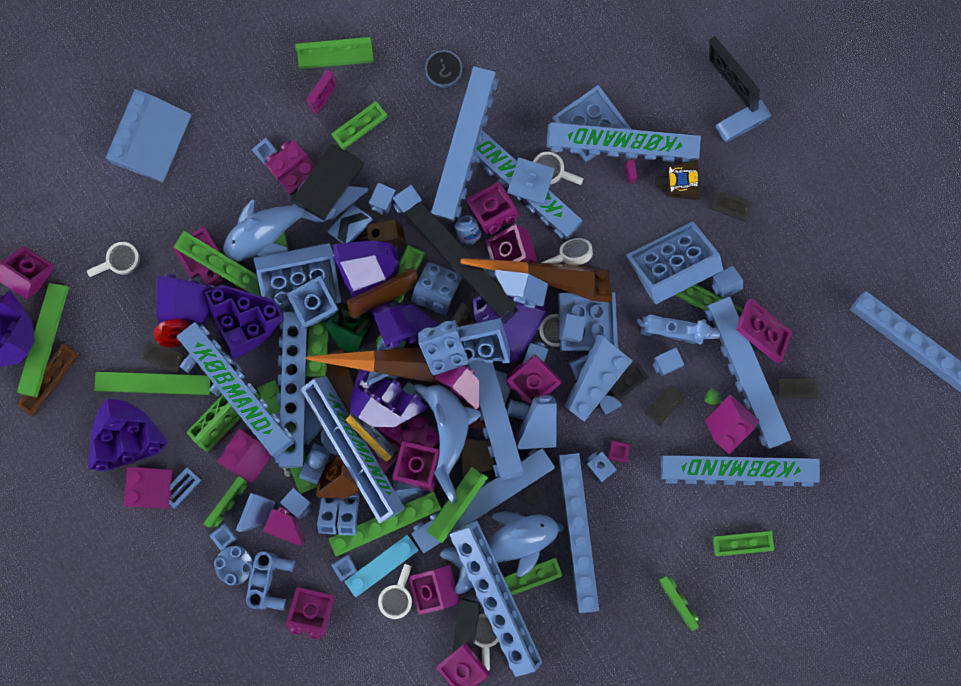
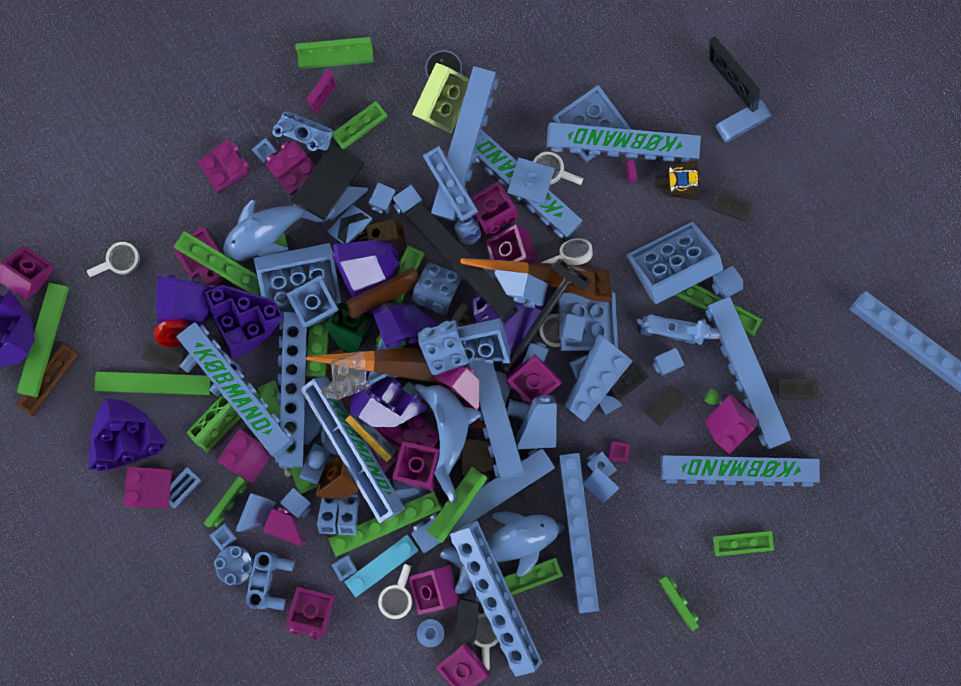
medium blue slope [106,89,192,183] -> none
magenta plate [736,298,792,363] -> none
none -> magenta plate [197,140,250,194]
none -> medium blue piece [272,112,333,151]
none -> clear bracket [321,351,367,400]
none -> yellowish green slope [412,63,470,134]
none -> medium blue piece [417,619,444,647]
none -> medium blue tile [423,146,478,222]
none -> black tile [501,258,591,373]
none -> medium blue sticker [583,468,619,504]

